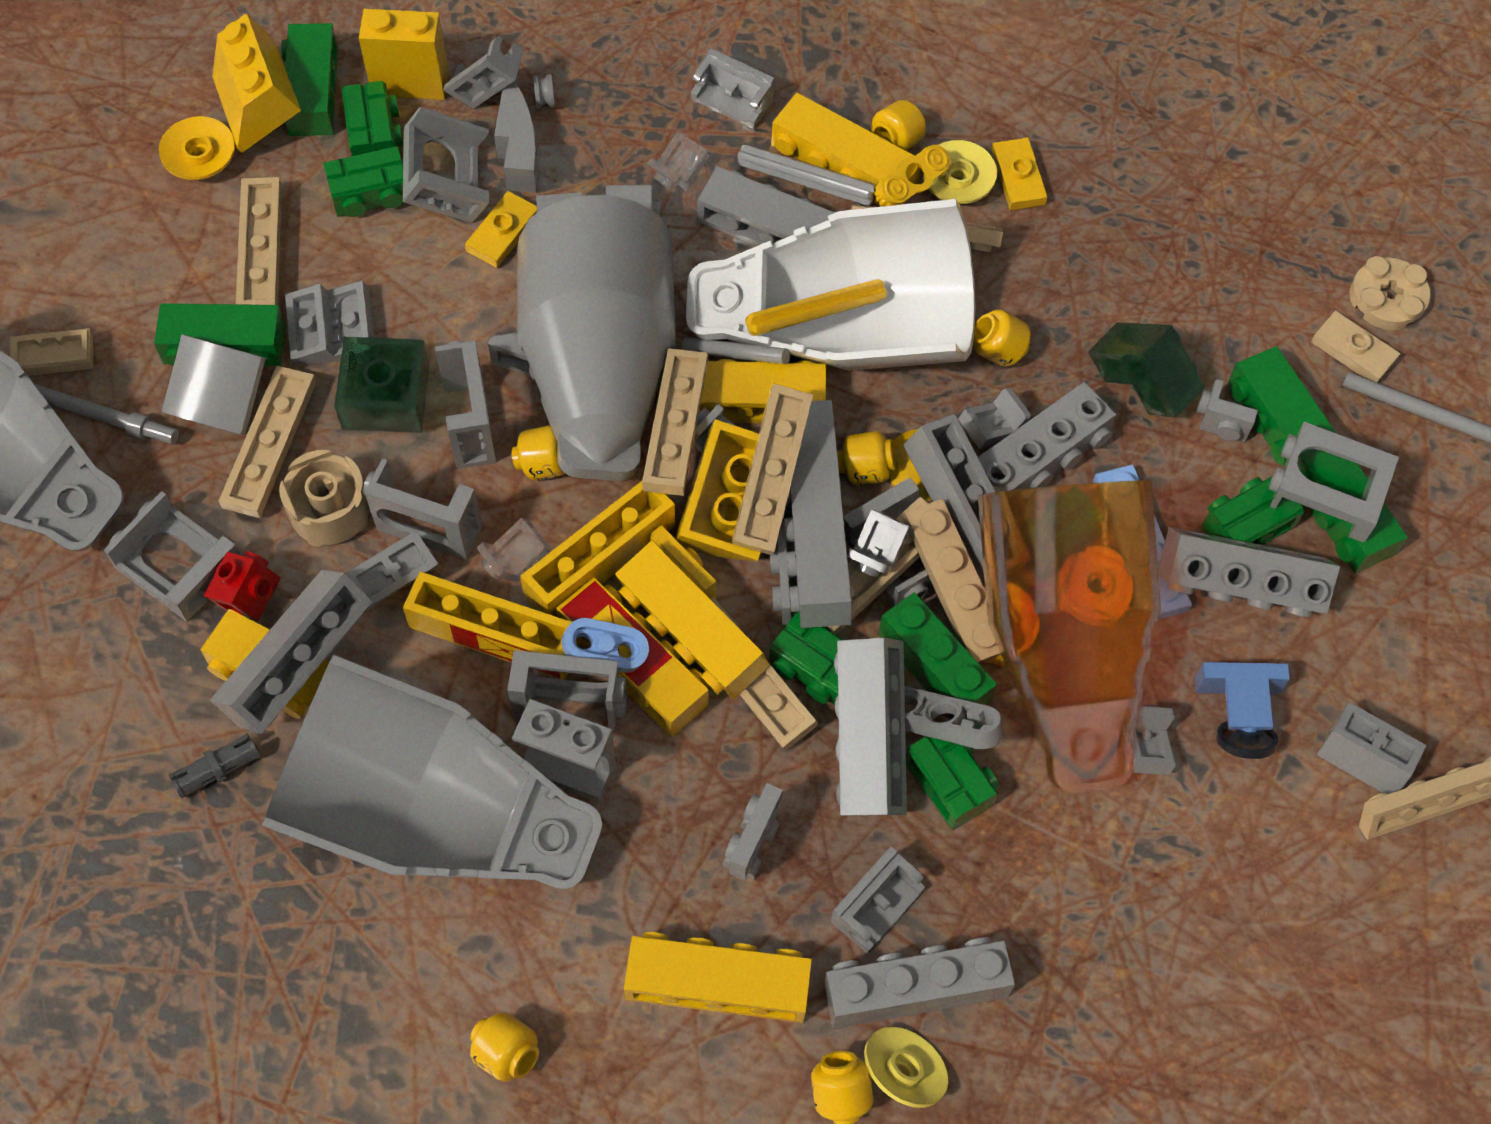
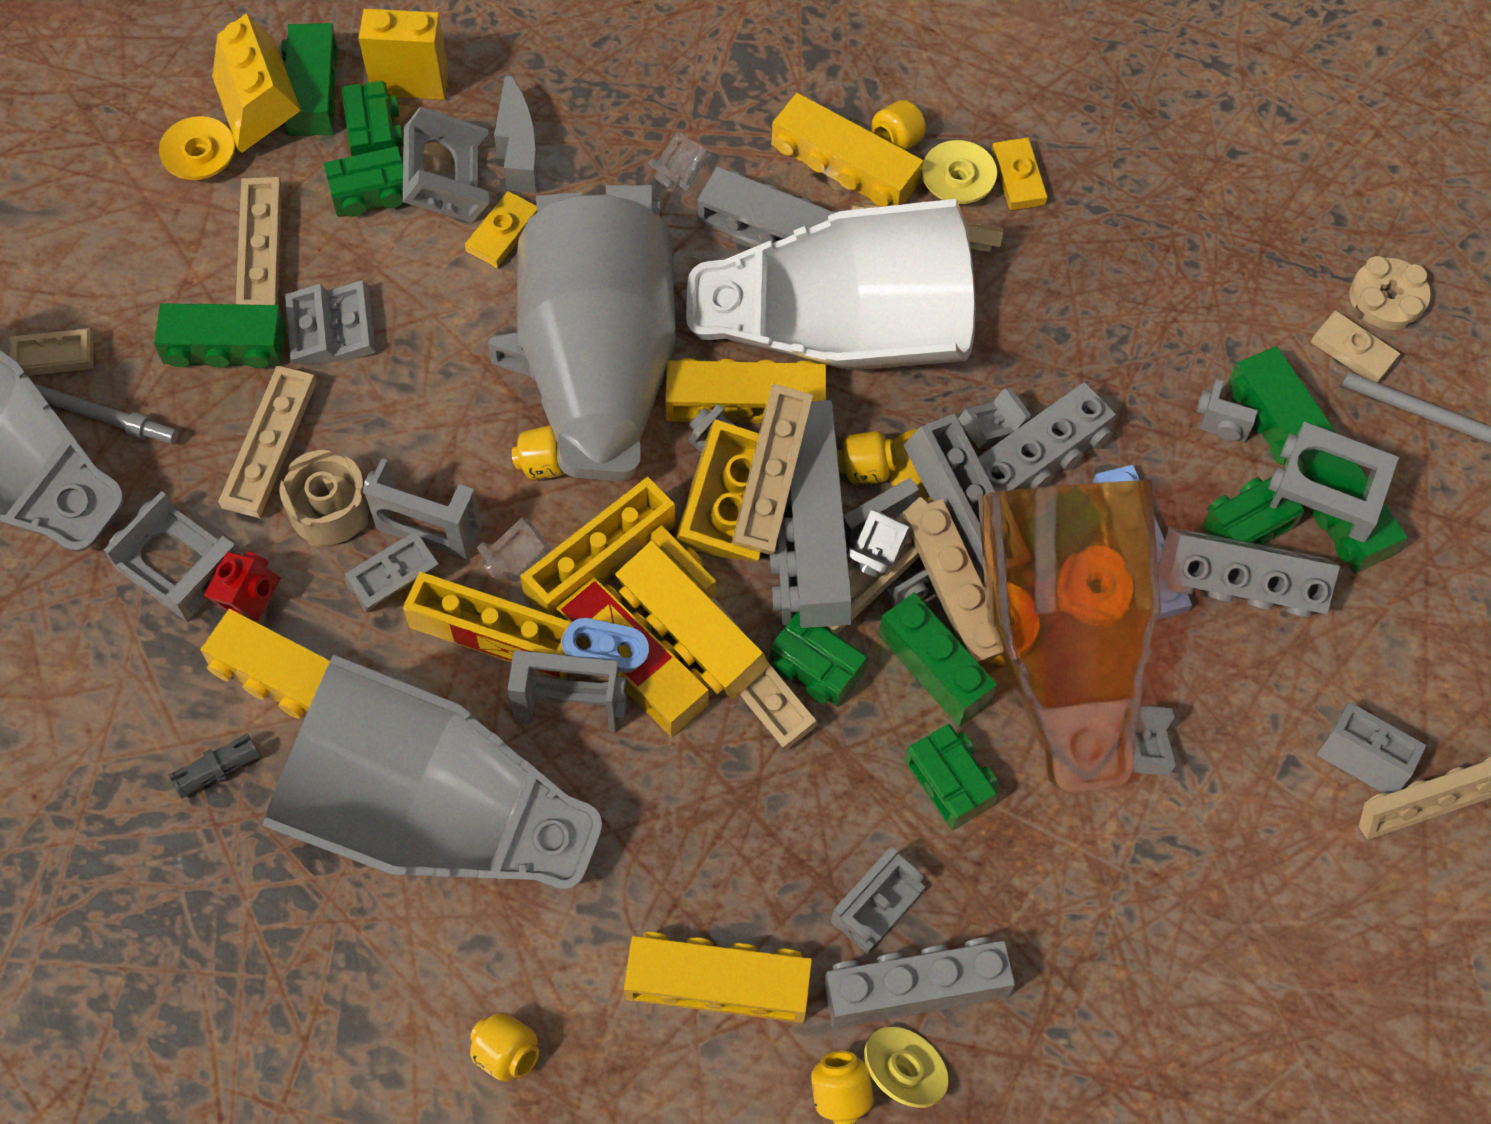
light grey slope [162,335,266,435] -> none
light grey brick [210,570,373,734] -> none
clear green brick [334,337,430,433] -> none
light grey panel [435,340,496,469] -> none
light grey hinge [443,36,524,109] -> none
light grey panel [512,699,616,803] -> none
light grey bush [533,74,555,109] -> none
tan plate [642,348,708,496] -> none
light grey bar [682,337,790,364] -> none
light grey hinge [690,48,775,129] -> none
light grey plate [722,783,783,881] -> none
light grey axle [737,144,876,206] -> none
yellow axle [745,279,887,336] -> none
brick [834,638,907,816] -> none
yellow piece [874,145,950,207] -> none
light grey beam [904,686,1004,749] -> none
yellow head [973,309,1031,367] -> none
clear green brick [1088,322,1205,418] -> none
medium blue piece [1194,662,1290,759] -> none

